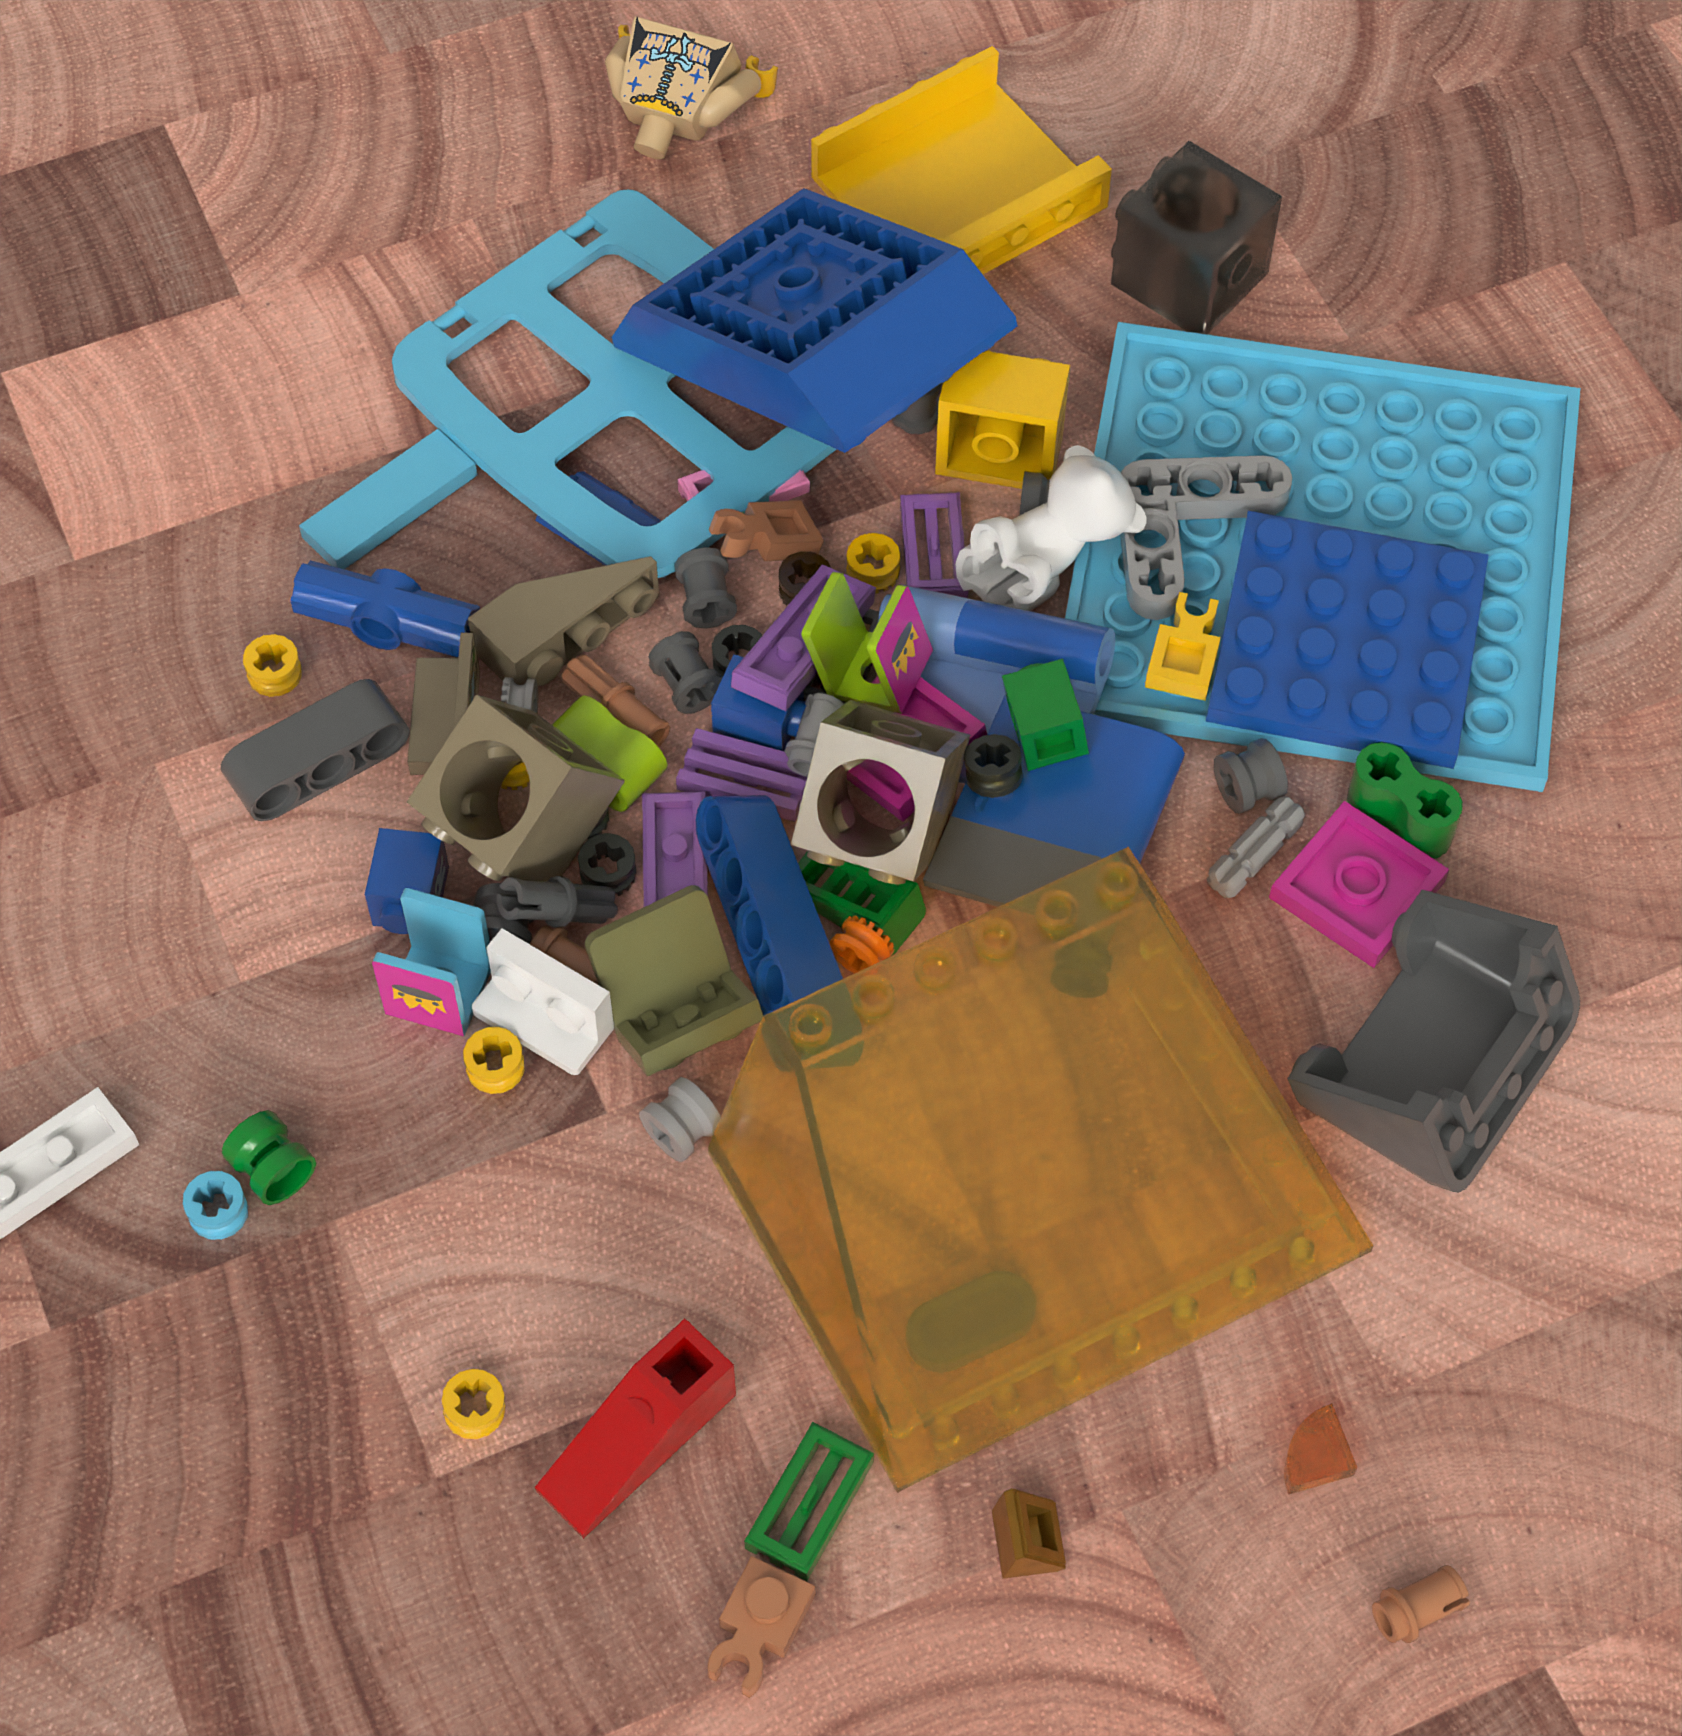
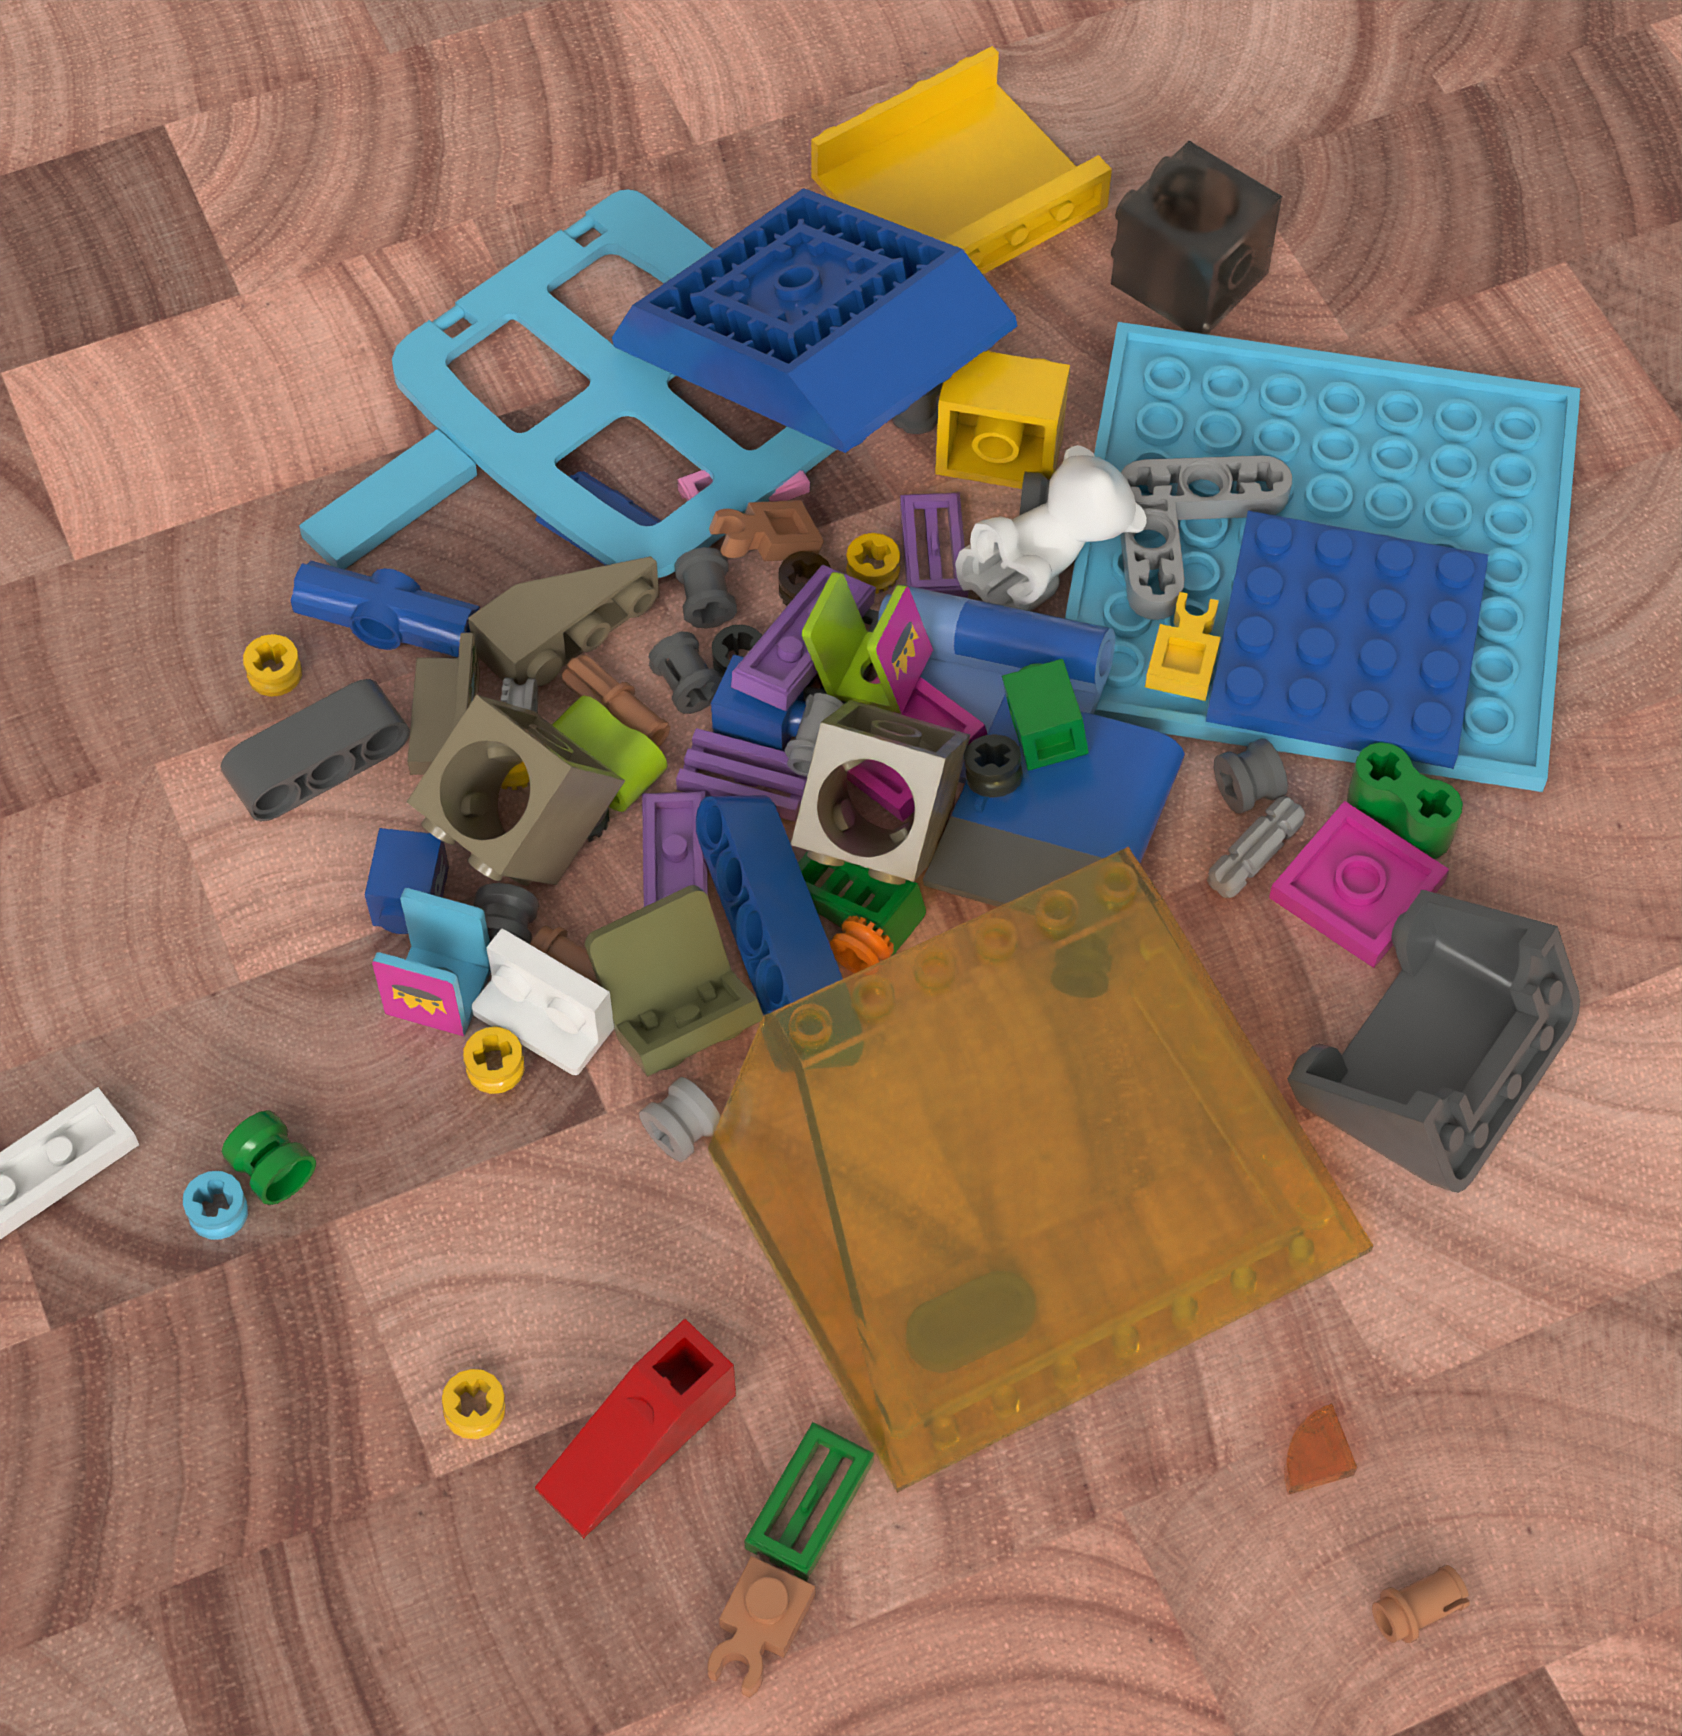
dark grey axle [497,876,618,928] -> none
pearl dark grey bush [578,833,637,896] -> none
tan torso [605,16,778,159] -> none
pearl gold slope [992,1488,1066,1579] -> none

